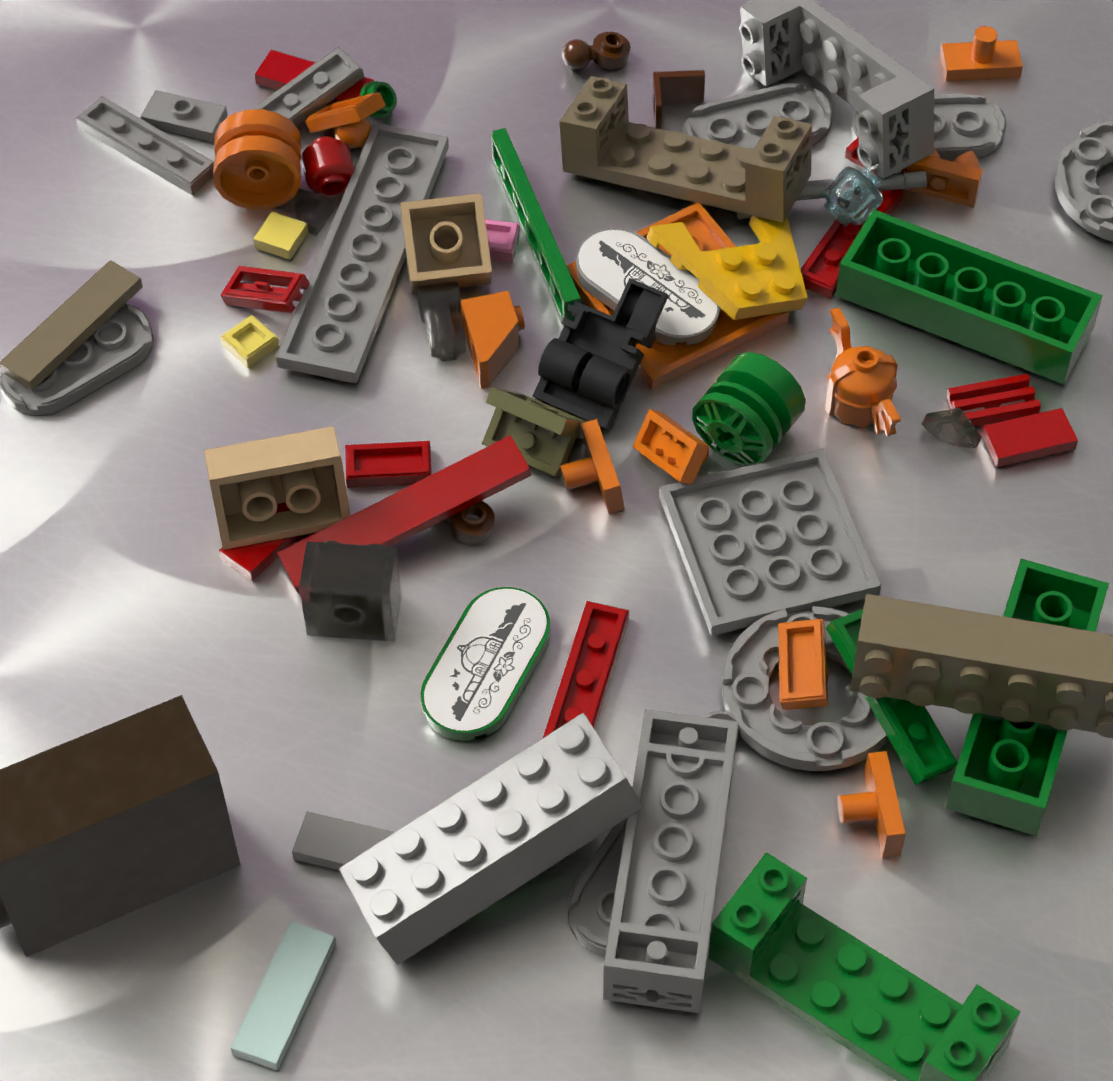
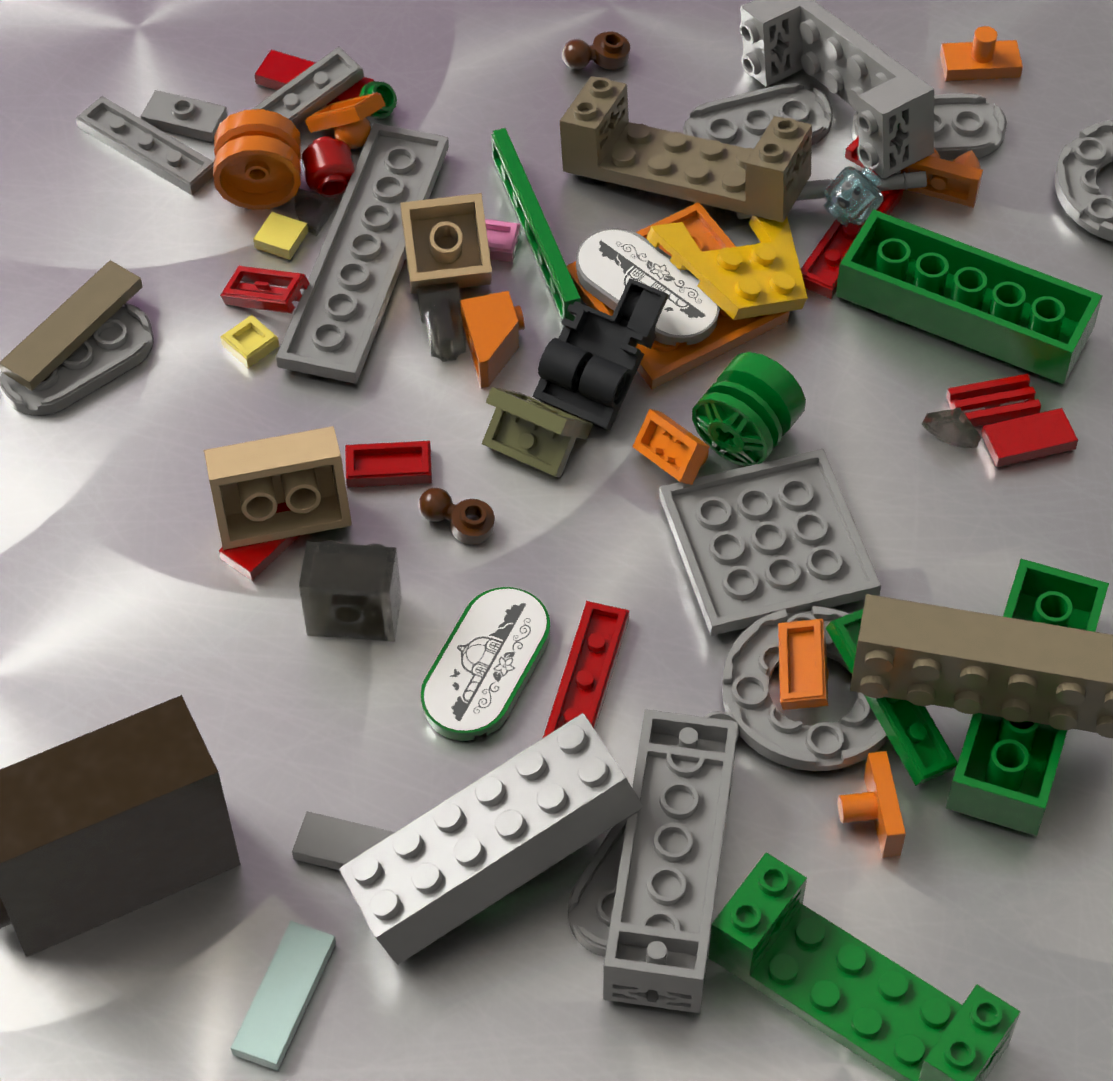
red tile [277,435,532,594] -> none
orange tile [560,419,625,514] -> none
reddish brown bracket [652,70,705,129] -> none
orange helmet [825,307,901,436] -> none

